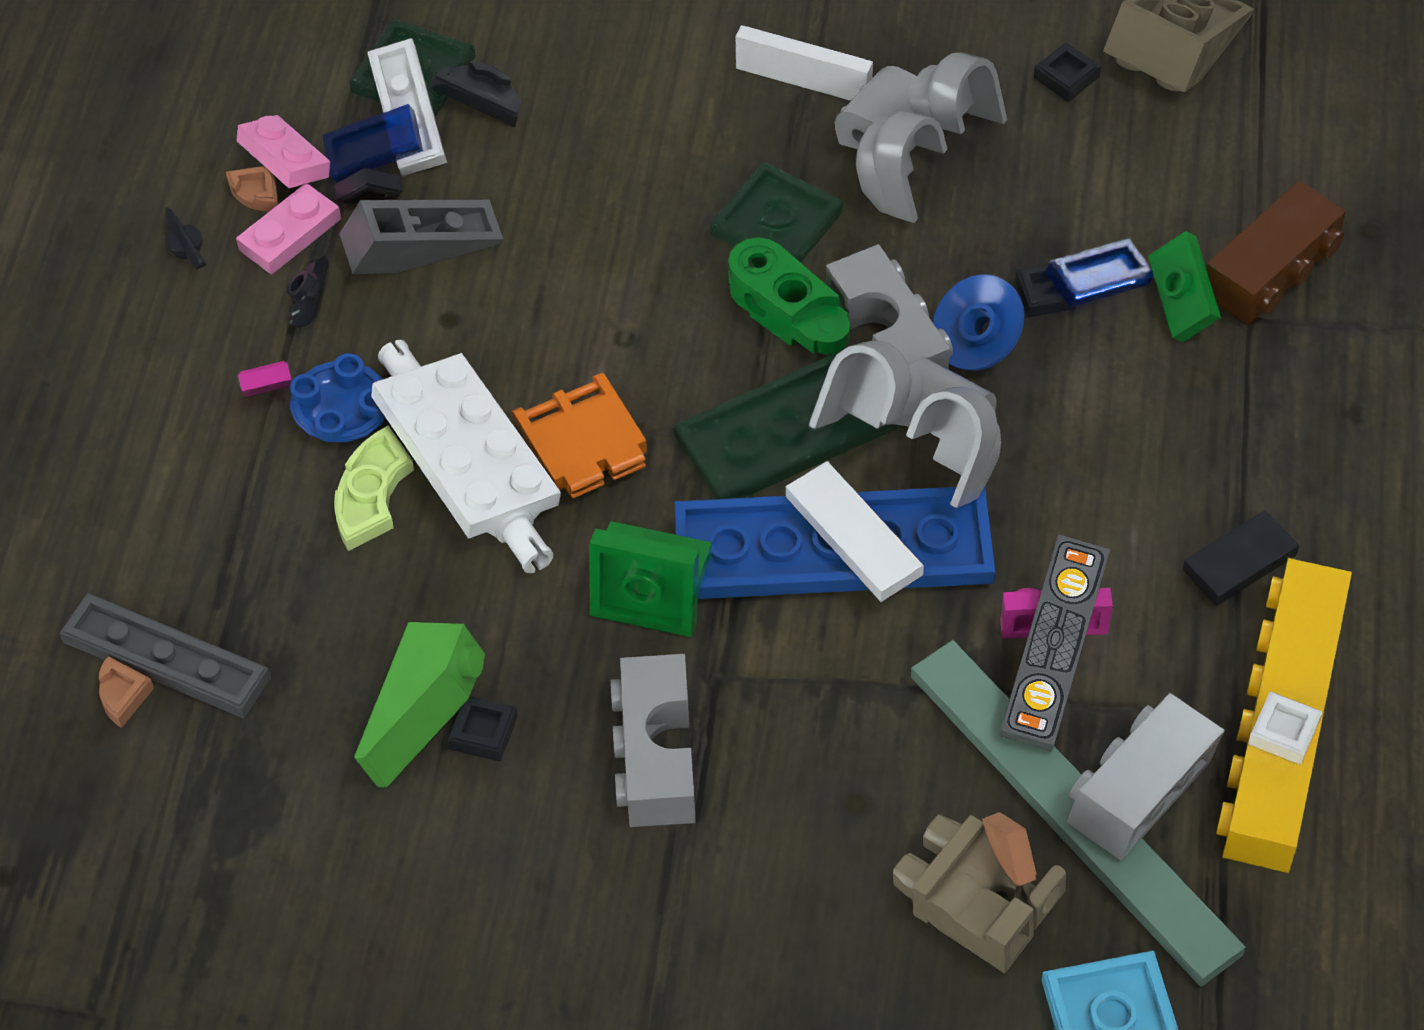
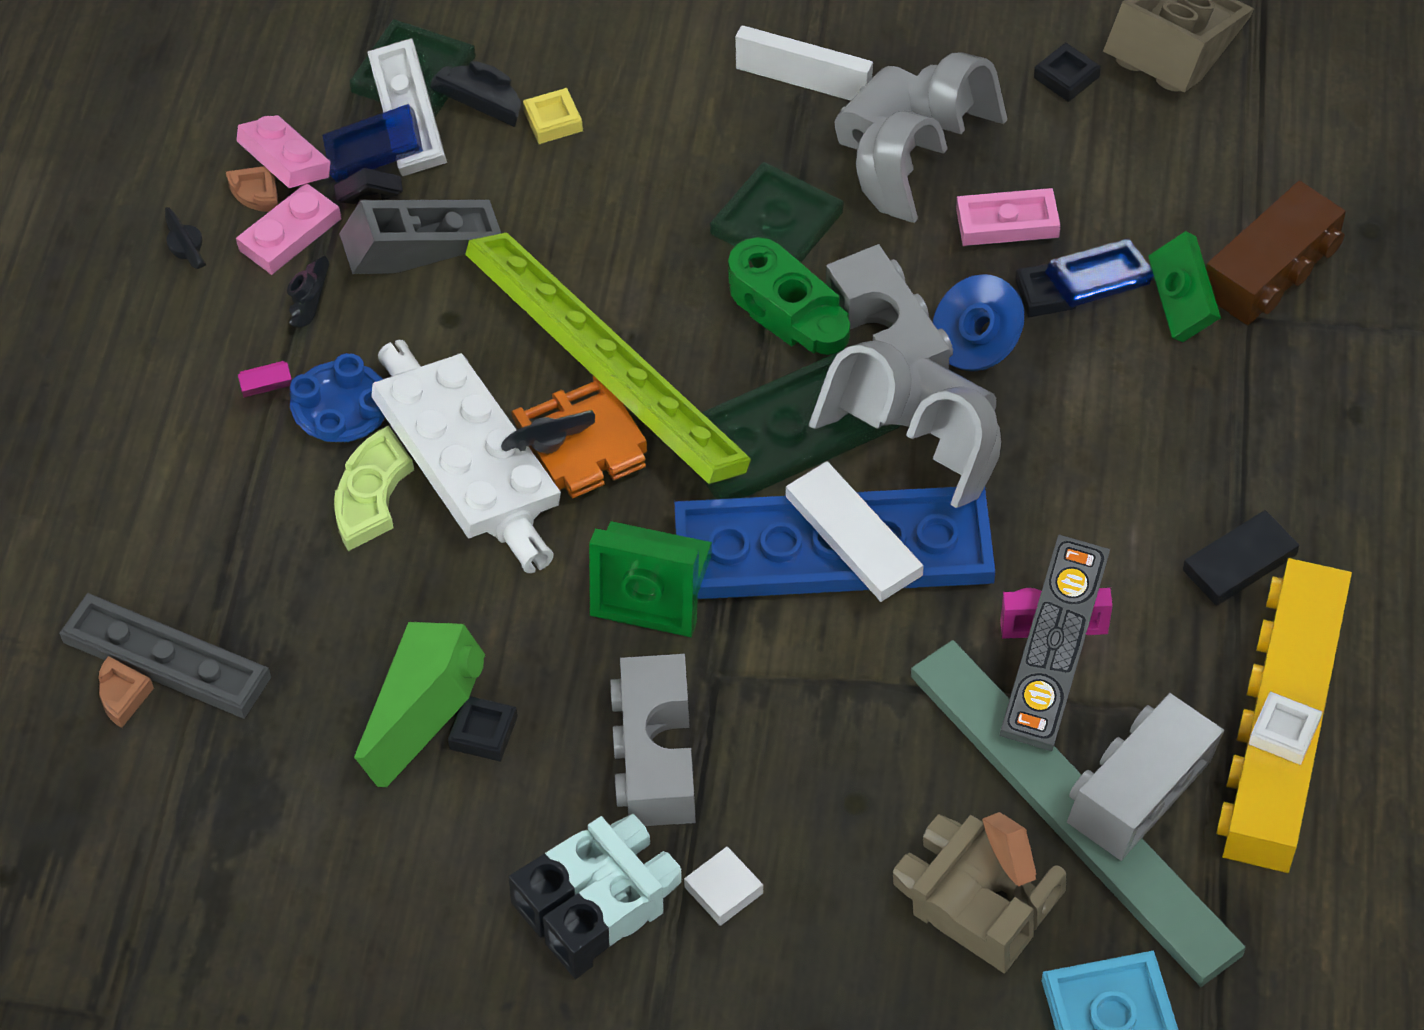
none -> lime tile [465,233,751,484]
none -> black piece [501,410,595,454]
none -> hips [509,814,681,980]
none -> light yellow tile [523,88,583,144]
none -> white tile [684,847,763,926]
none -> bright pink plate [956,188,1060,246]

